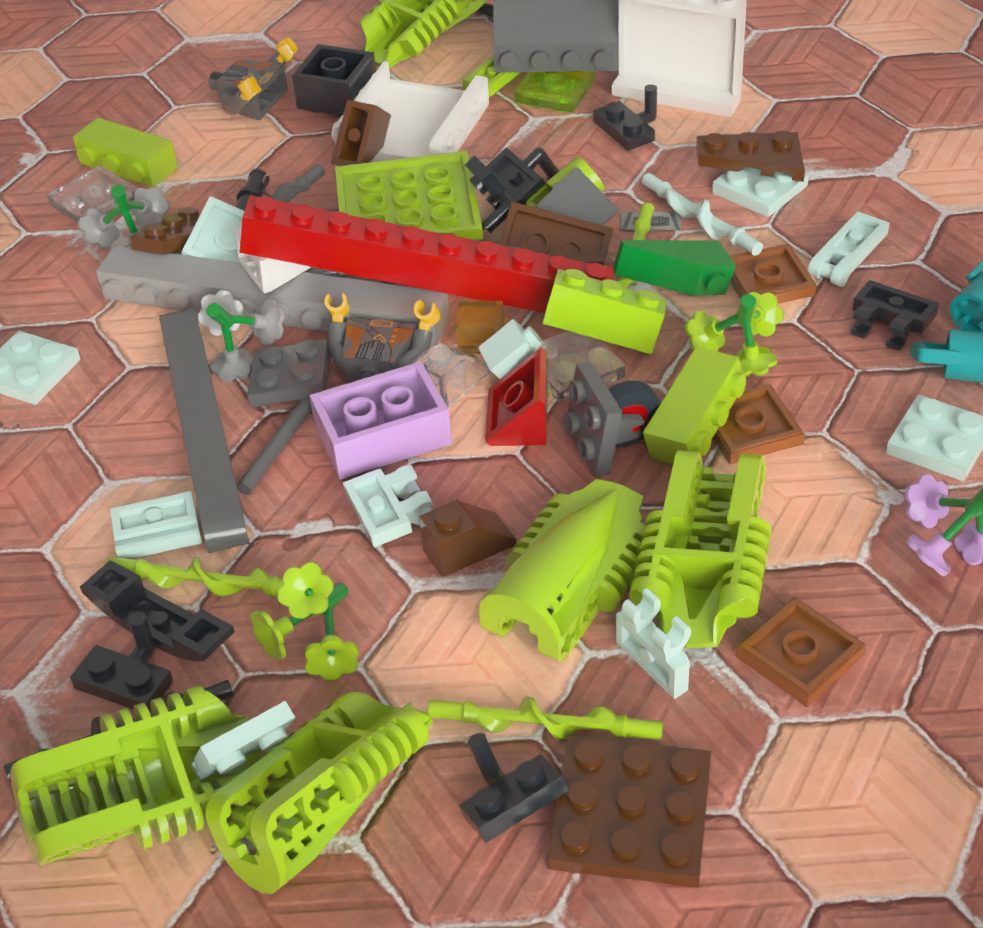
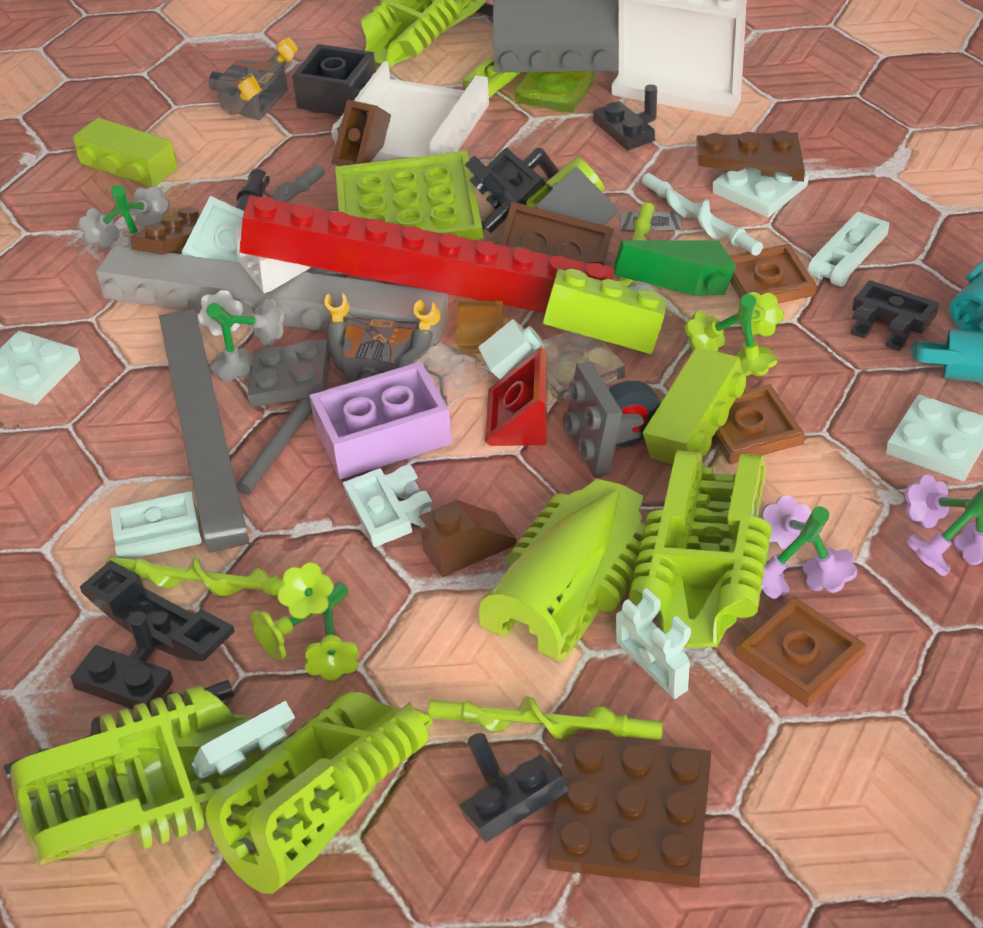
clear plate [47,165,138,223] -> none
none -> lavender plant [761,495,857,599]

